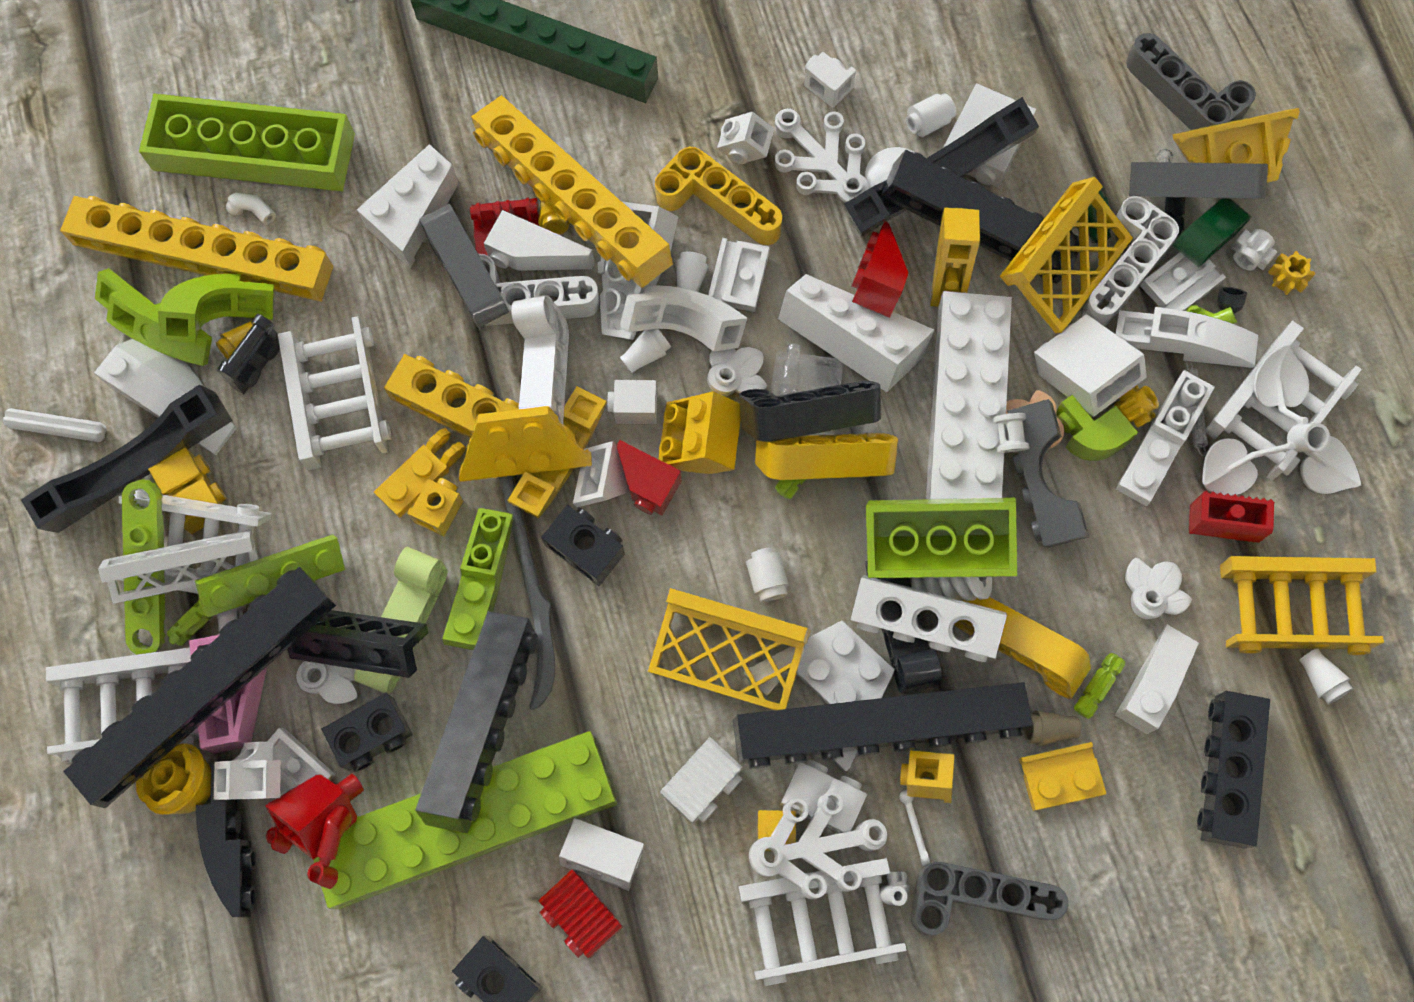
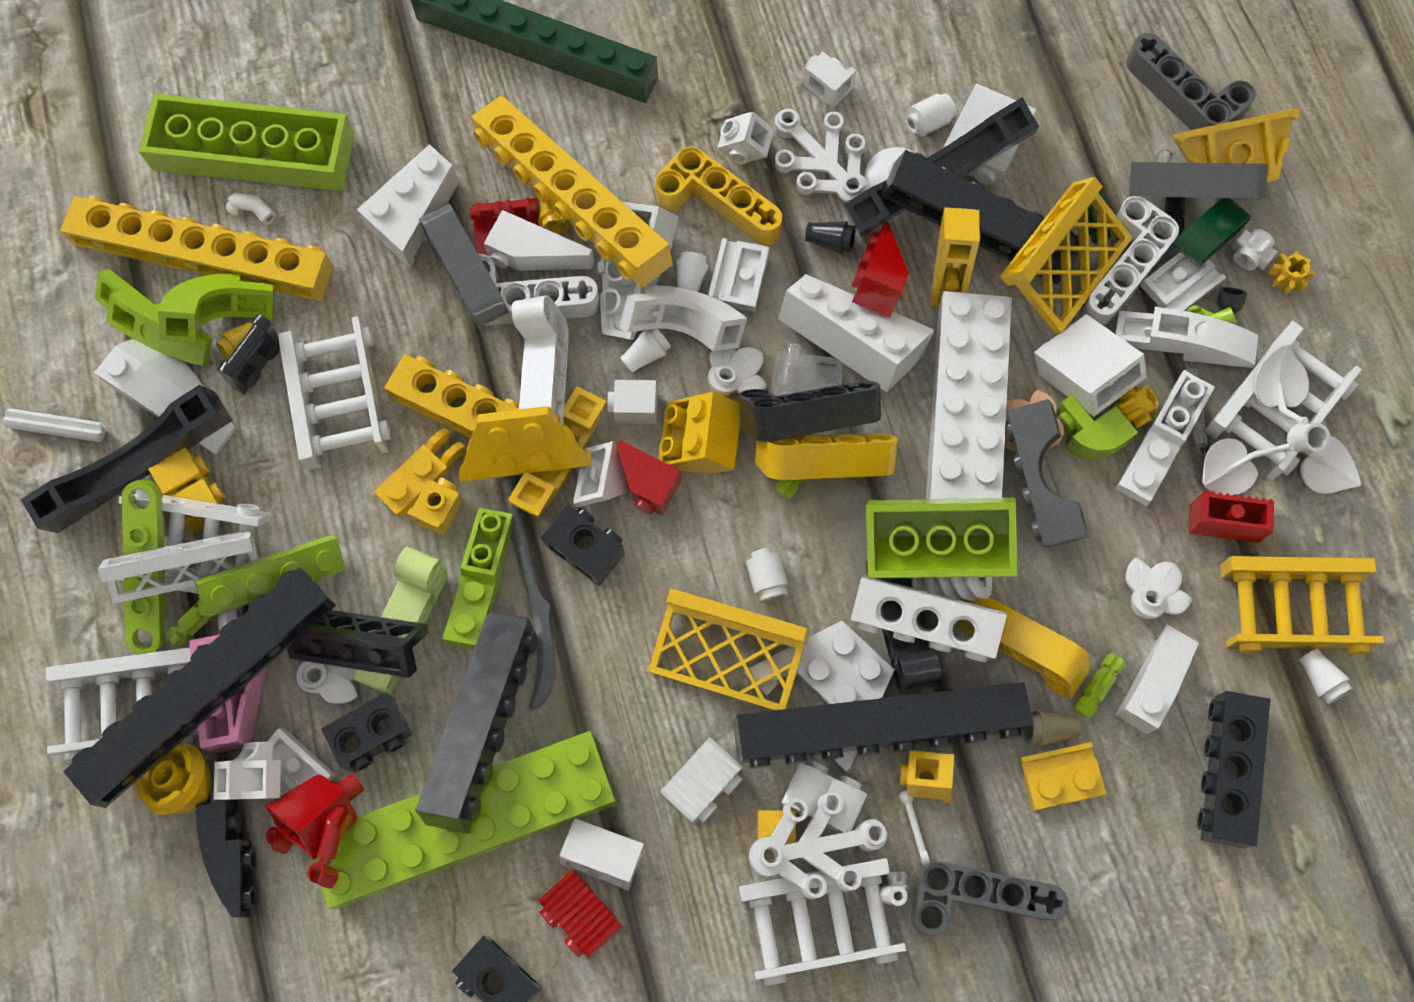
white bush [993,413,1030,453] -> none
none -> black cone [805,221,856,254]

